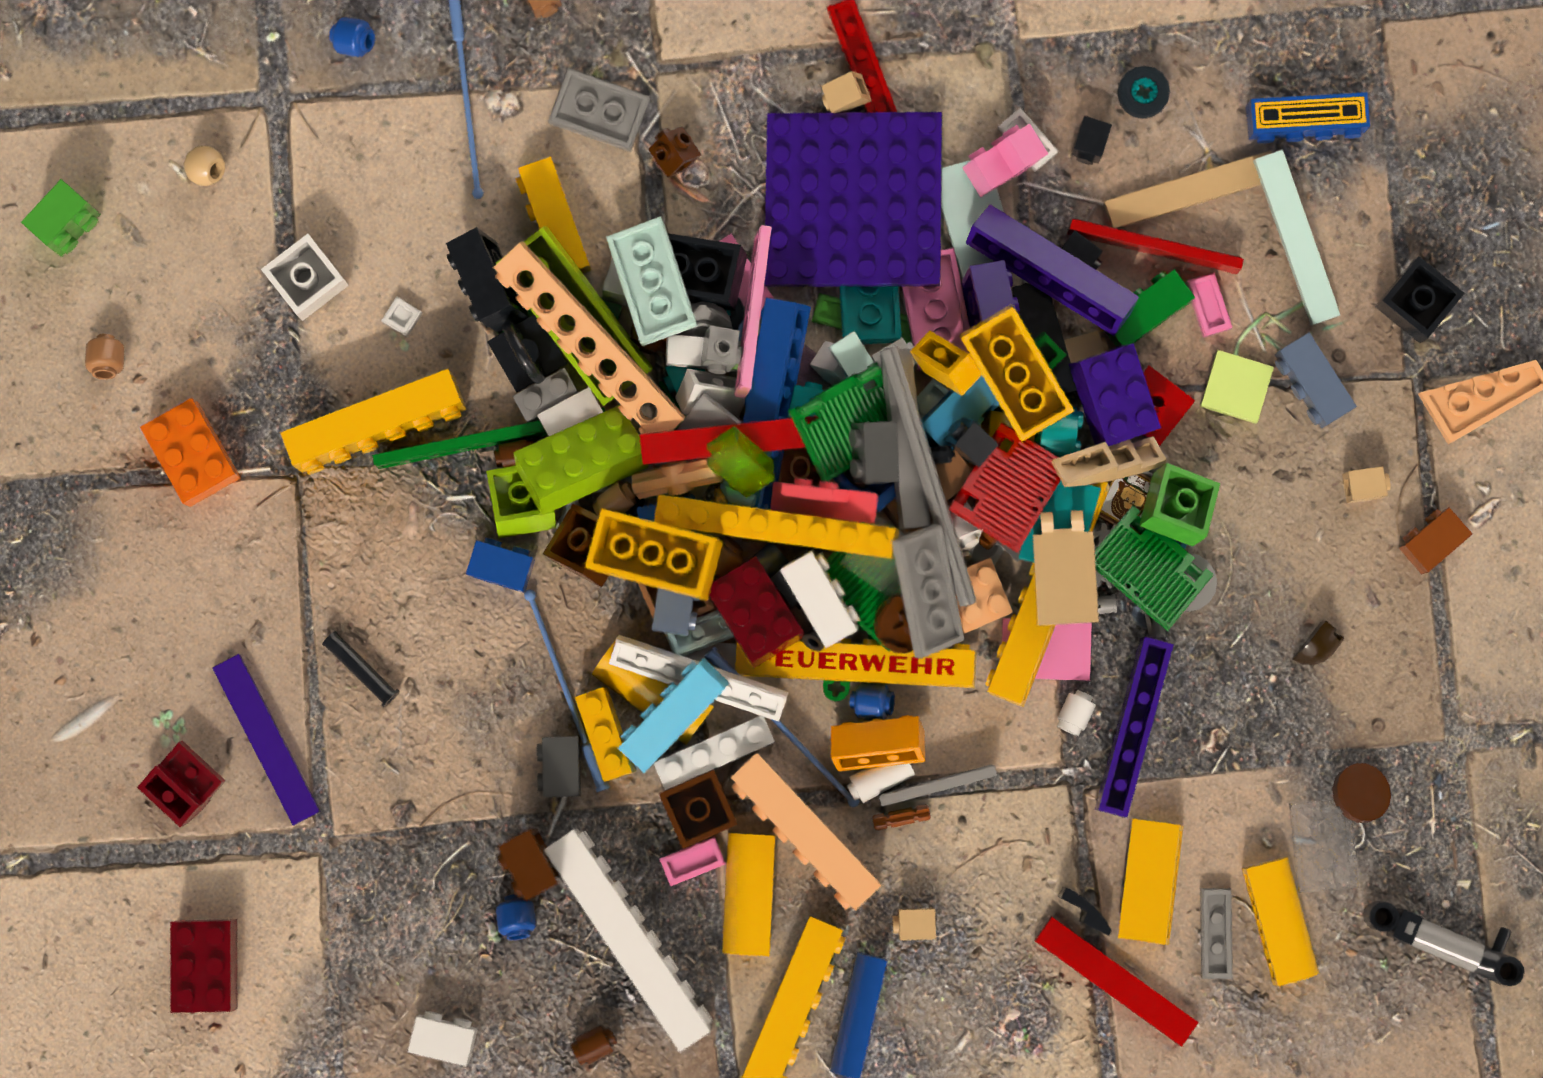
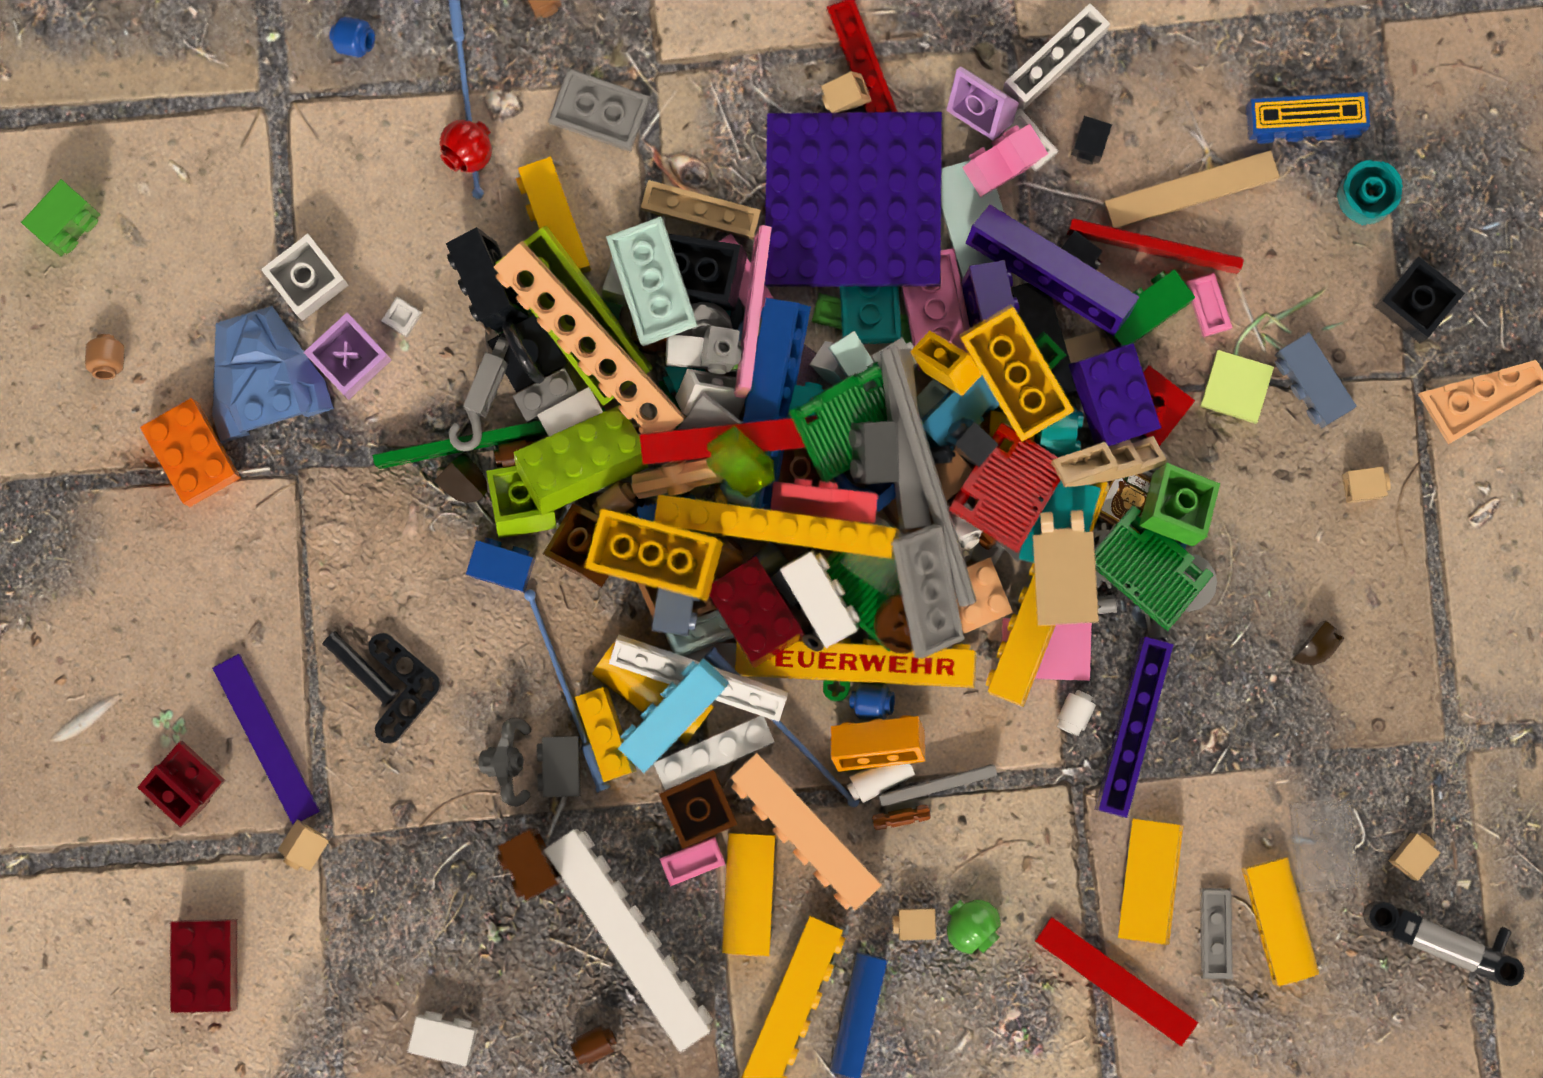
tan piece [183,146,225,186] -> none
yellow brick [280,369,467,475] -> none
blue head [496,894,536,940] -> none
reddish brown brick [648,127,702,177] -> none
black slope [1058,886,1112,936] -> none
black bush [1117,66,1170,119] -> none
light aqua tile [1253,150,1340,326] -> none
reddish brown tile [1332,763,1391,823] -> none
dark orange brick [1399,507,1473,575] -> none
none -> medium blue wedge [212,306,334,443]
none -> tan brick [278,820,329,872]
none -> lavender brick [304,313,391,400]
none -> black beam [368,633,442,744]
none -> dark brown brick [434,453,487,503]
none -> red plant [439,120,492,173]
none -> light grey piece [449,336,509,451]
none -> dark grey piece [478,717,532,807]
none -> tan plate [641,180,761,240]
none -> lavender slope [946,66,1019,141]
none -> bright green plant [947,899,1001,954]
none -> white brick [1003,3,1110,110]
none -> teal brick [1336,160,1403,225]
none -> tan brick [1388,833,1440,880]

